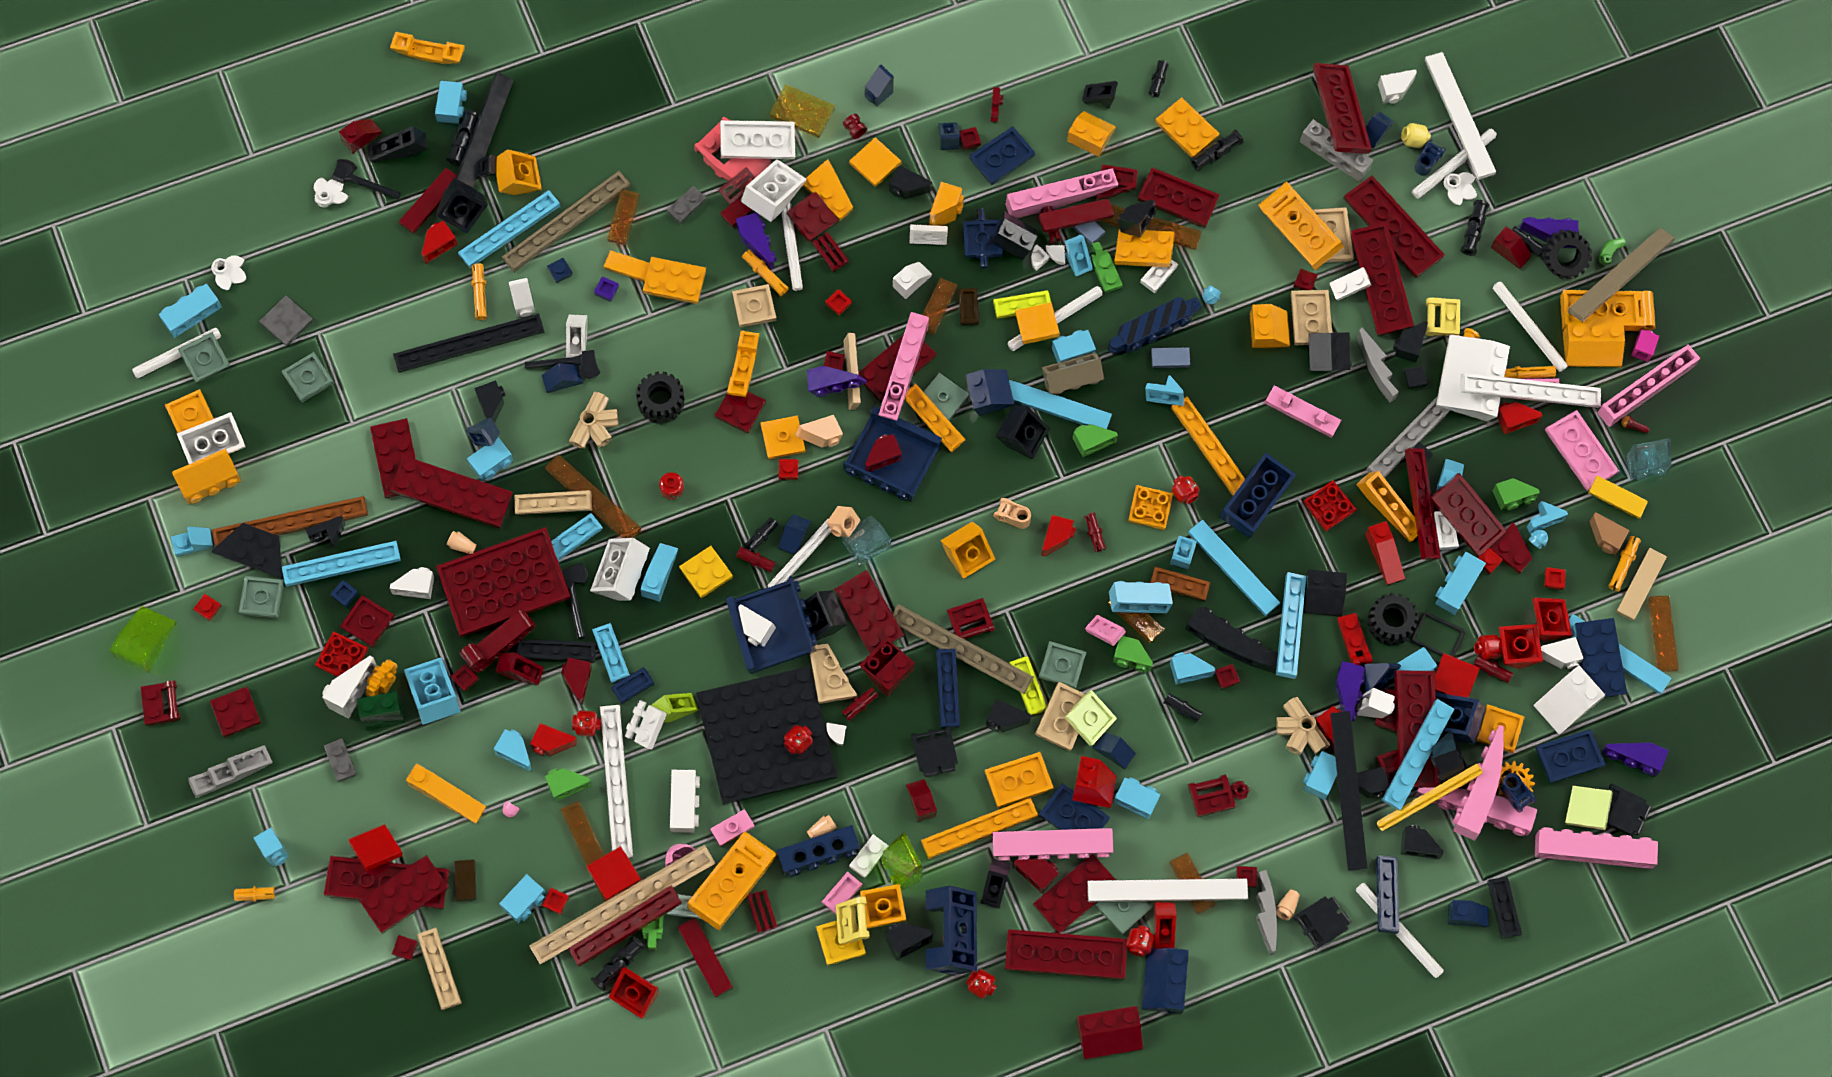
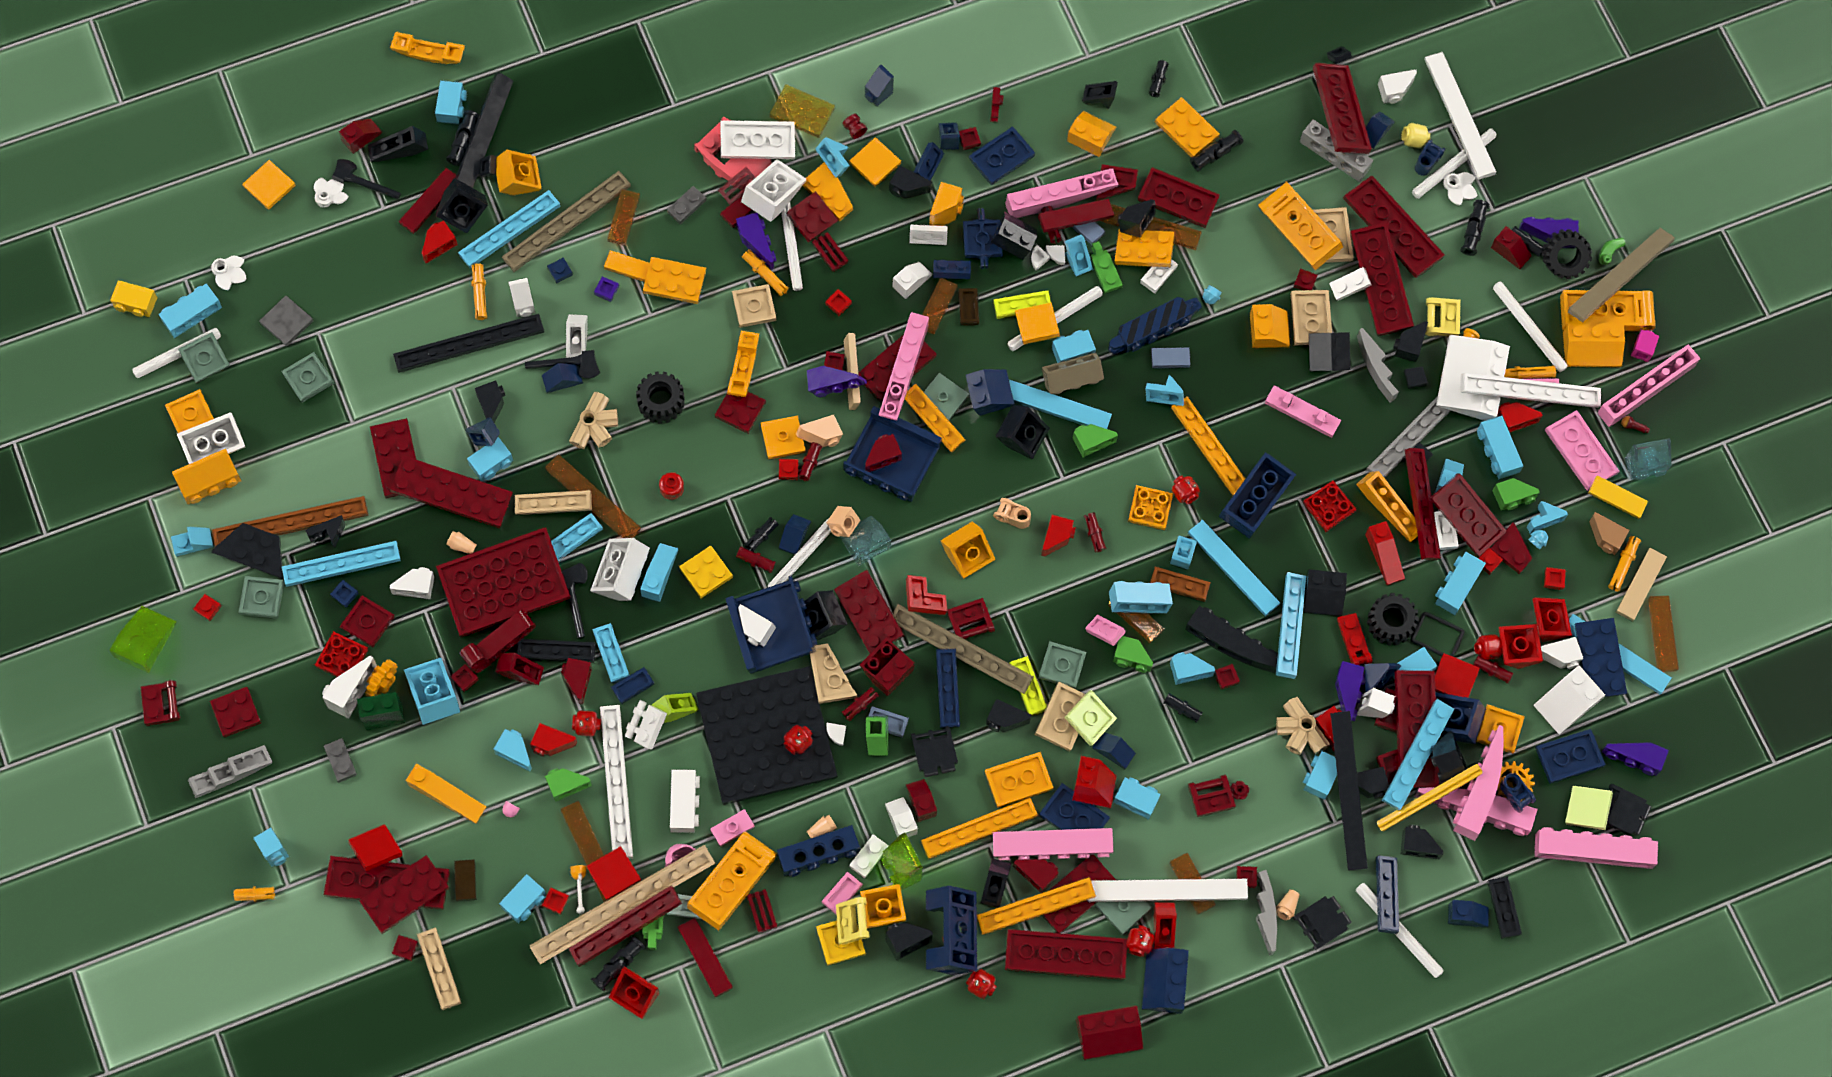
none -> yellow brick [110,280,158,317]
none -> light orange tile [242,160,296,210]
none -> hinge [570,865,587,914]
none -> dark red pin [798,442,822,481]
none -> medium azure slope [816,137,849,178]
none -> bright green slope [866,716,888,755]
none -> sand blue tile [869,707,909,738]
none -> white slope [885,797,918,840]
none -> red plate [906,575,947,615]
none -> dark blue plate [914,142,945,181]
none -> dark blue plate [933,260,971,279]
none -> light orange tile [977,877,1096,935]
none -> black tile [1327,46,1352,64]
none -> medium azure brick [1477,416,1523,479]

